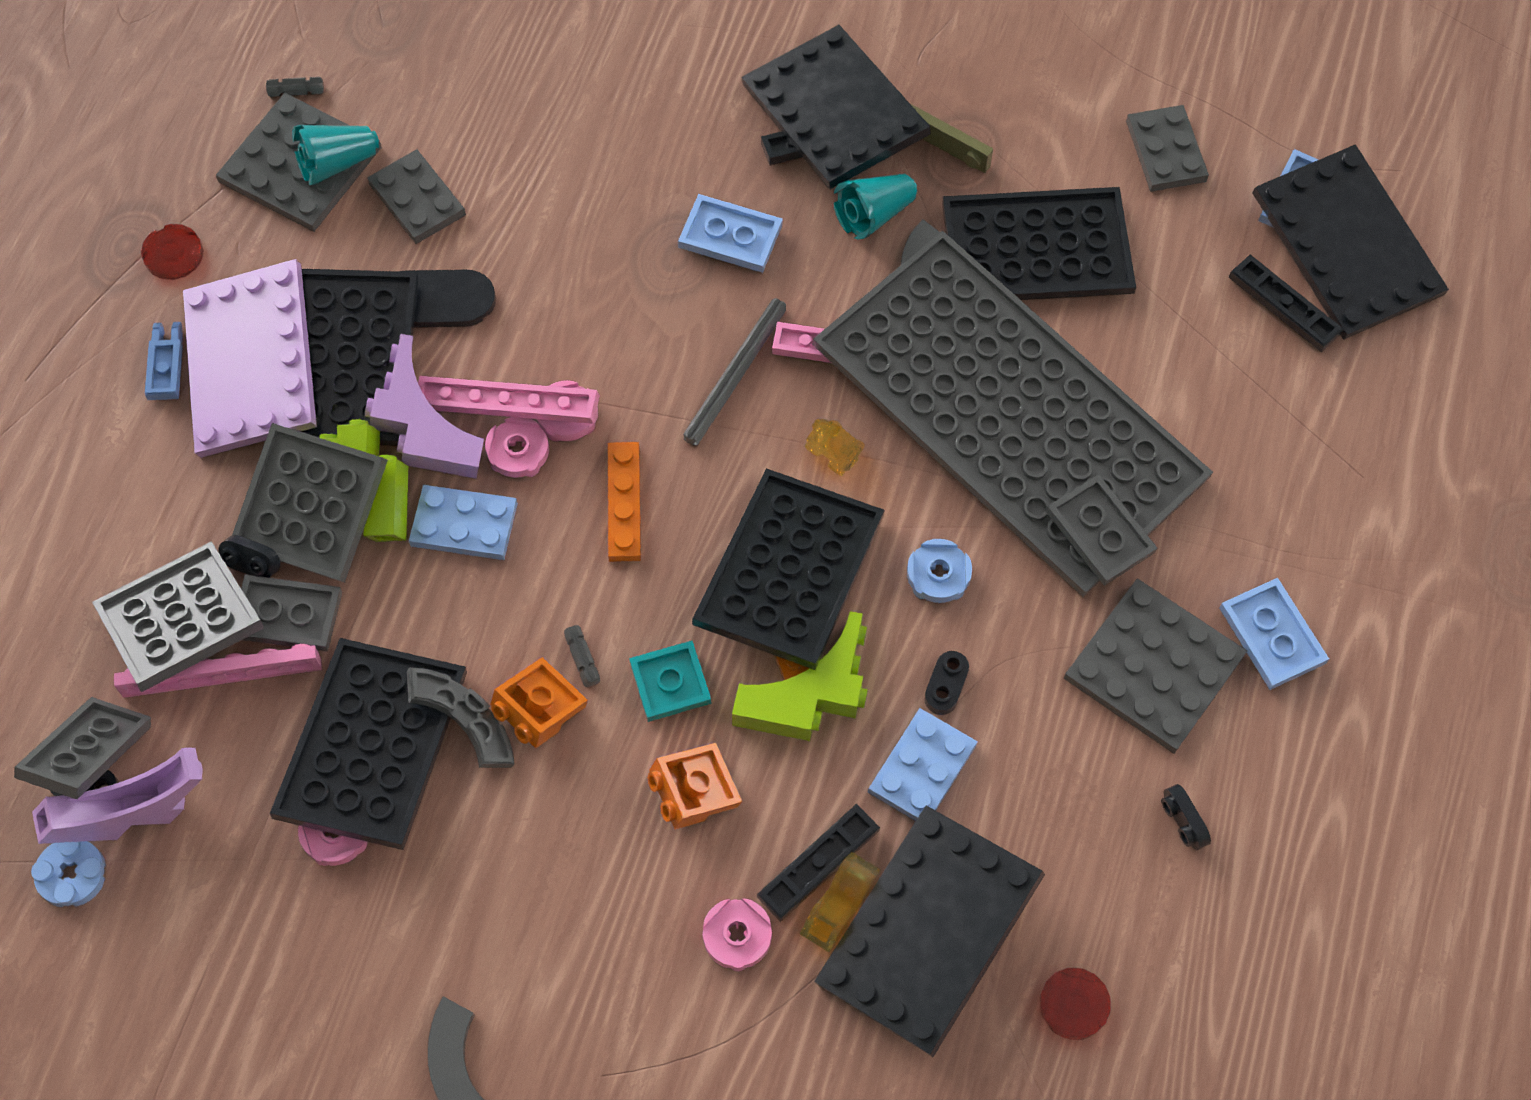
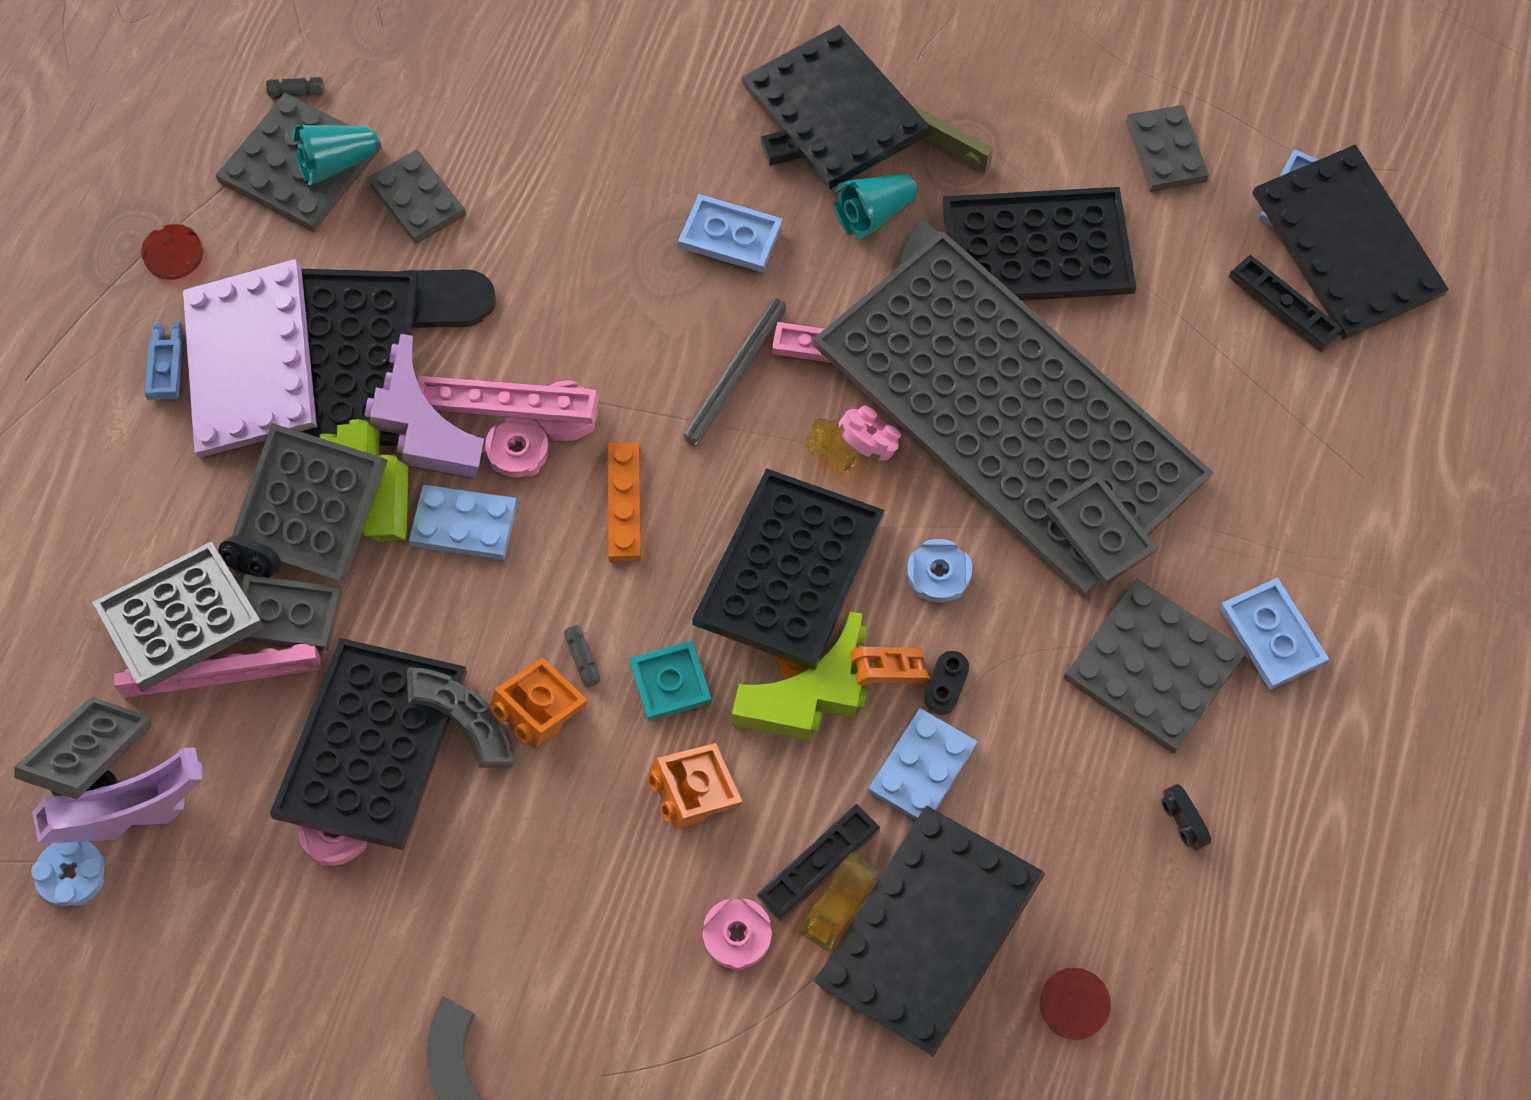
none -> bright pink plate [839,405,901,461]
none -> orange plate [850,647,930,686]

